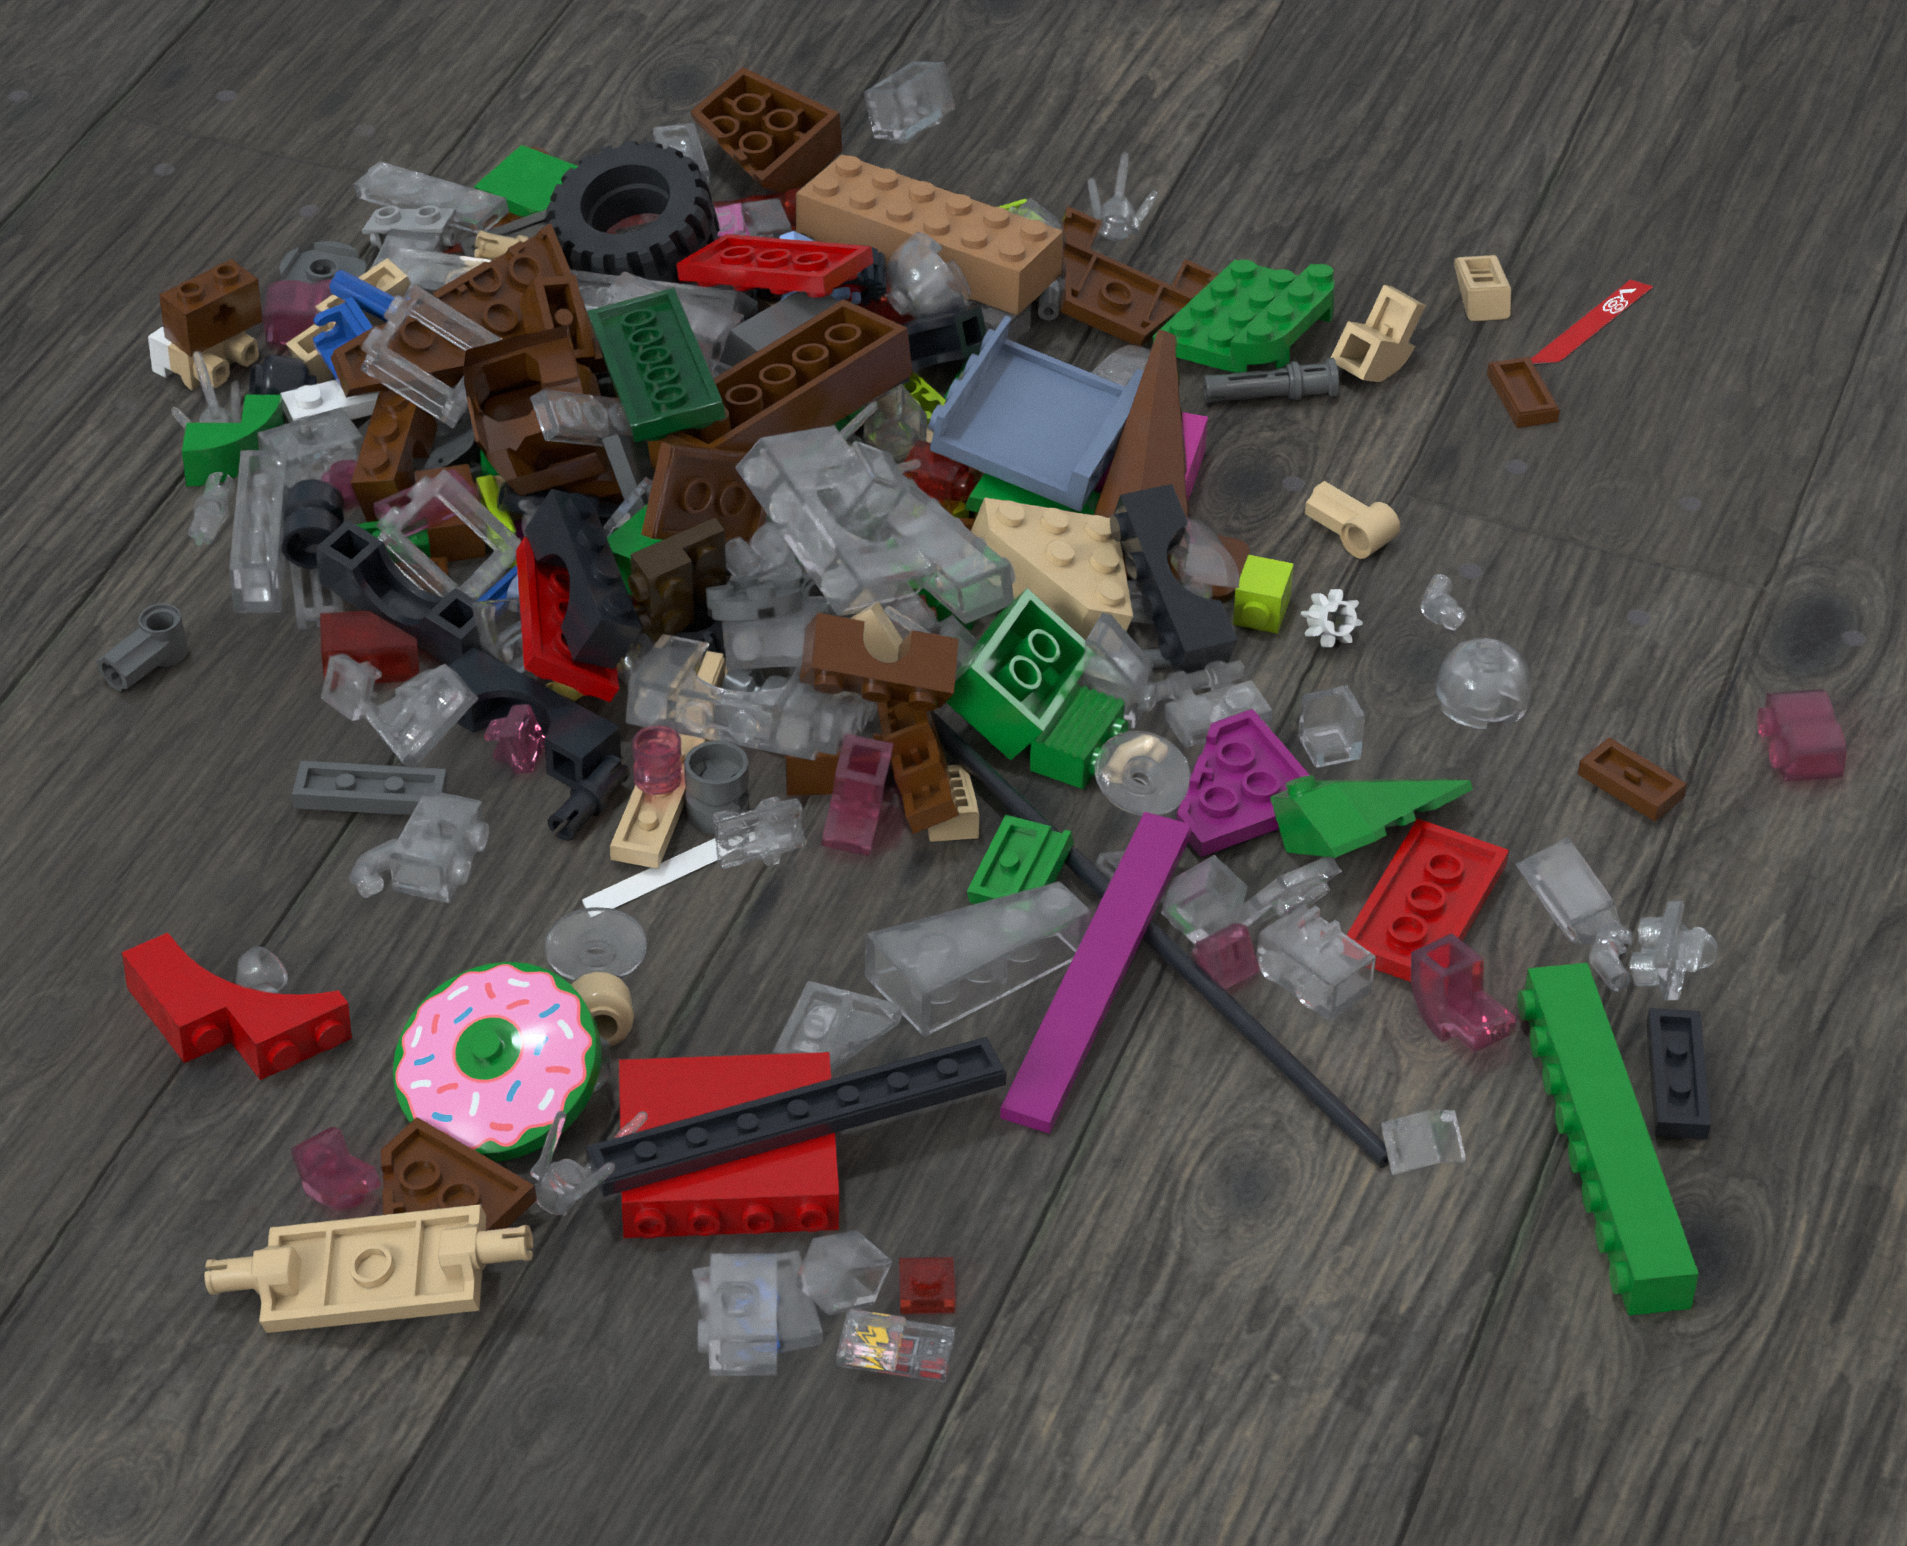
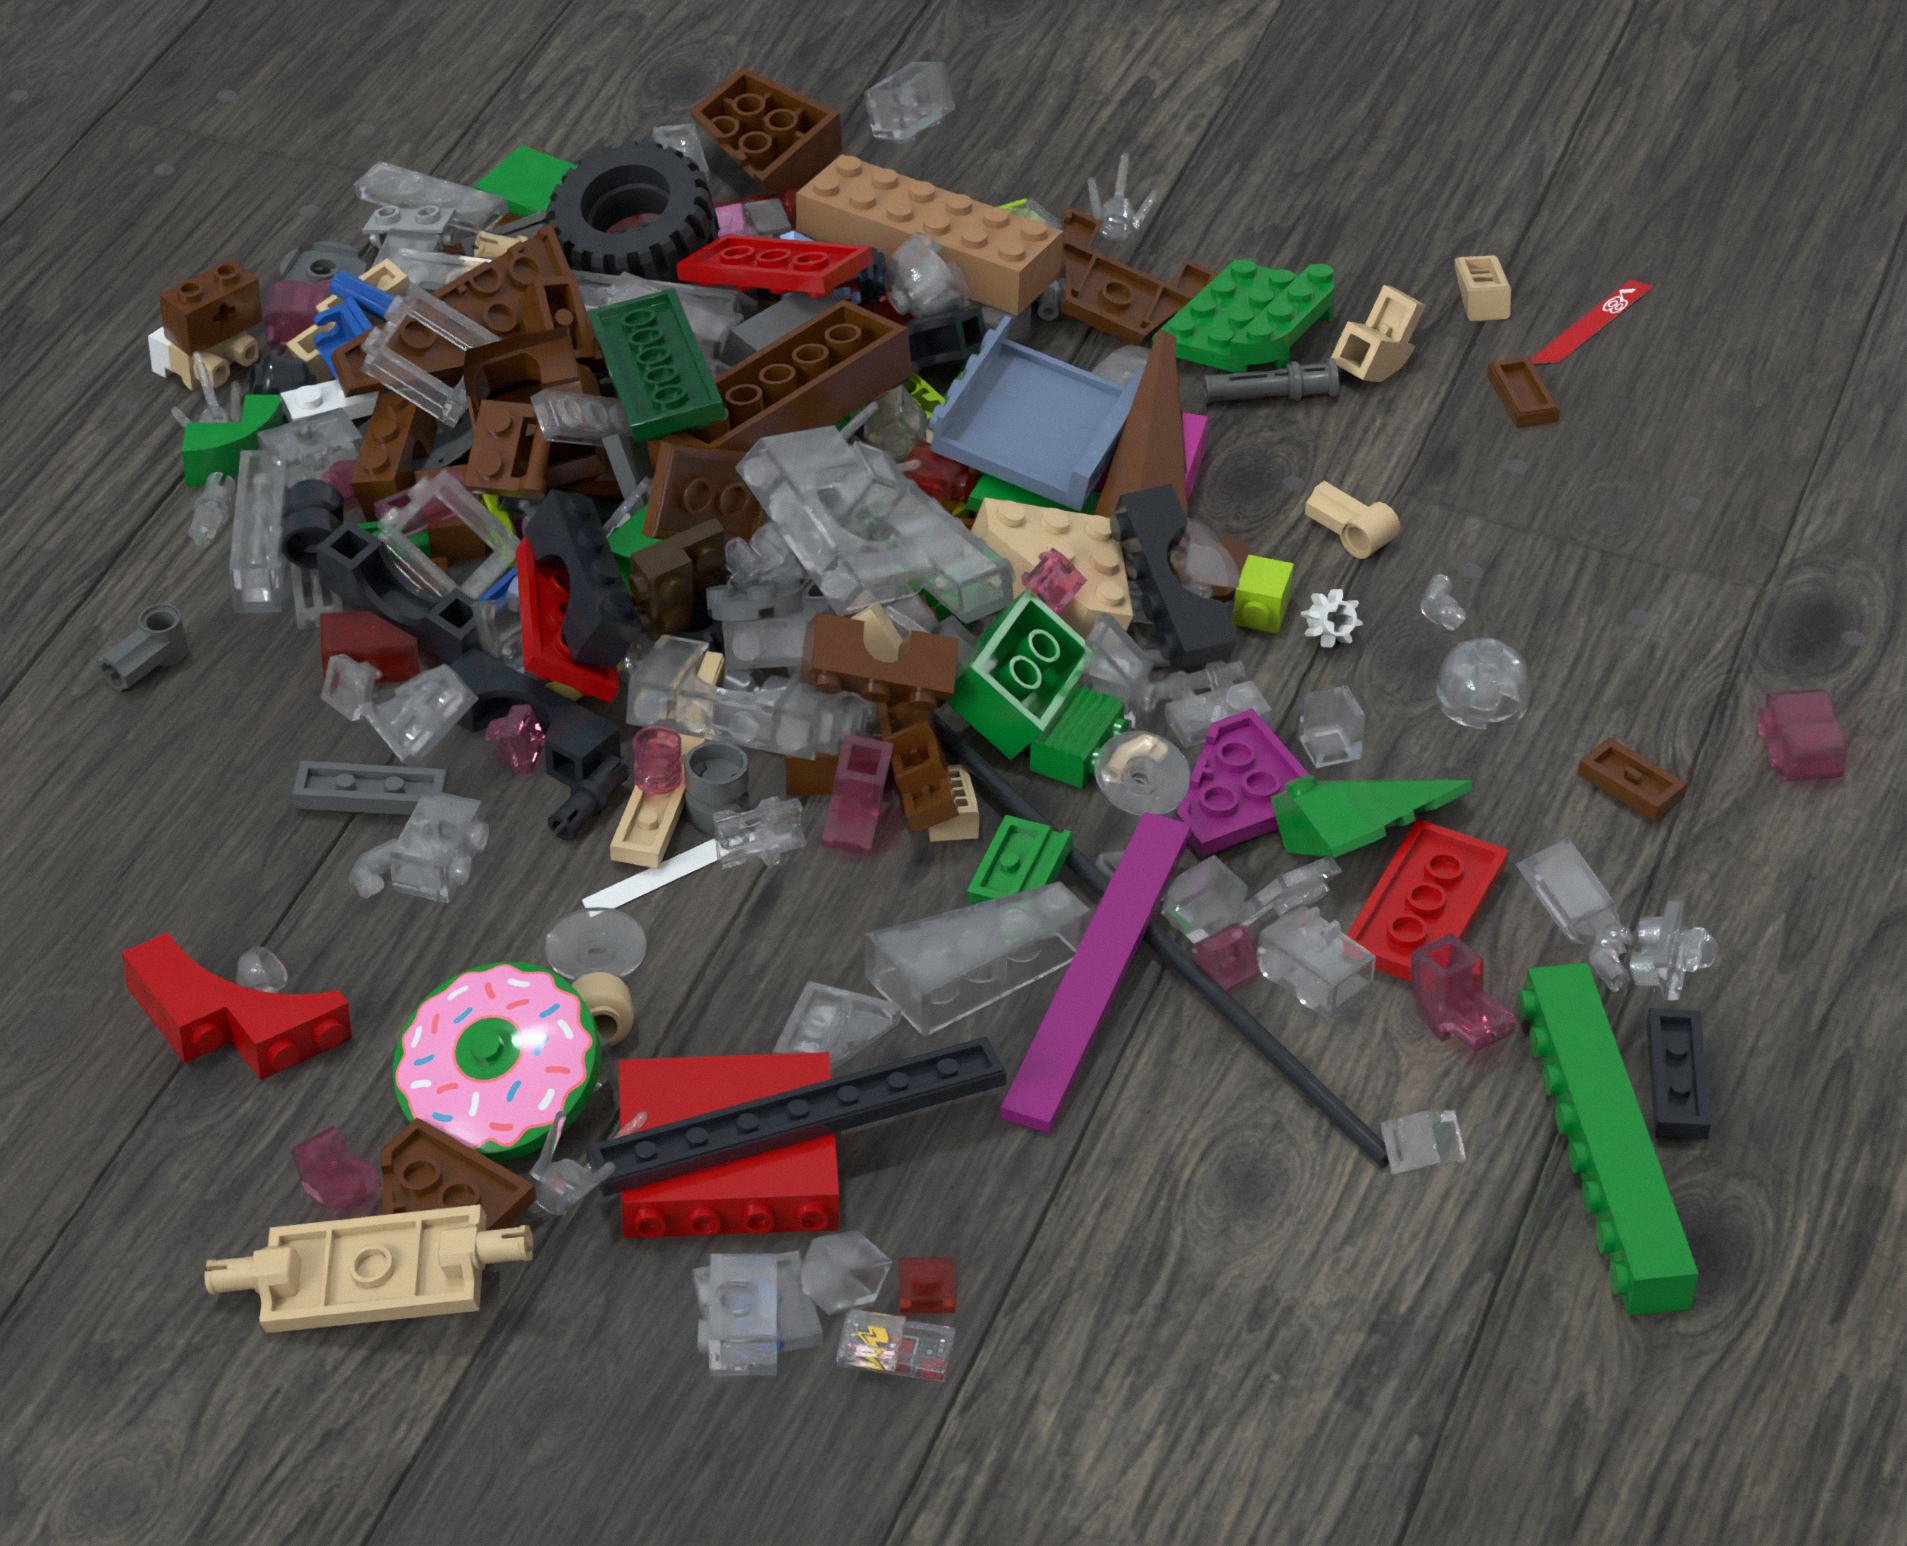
none -> reddish brown plate [463,400,563,499]
none -> clear pink tile [1021,547,1088,615]

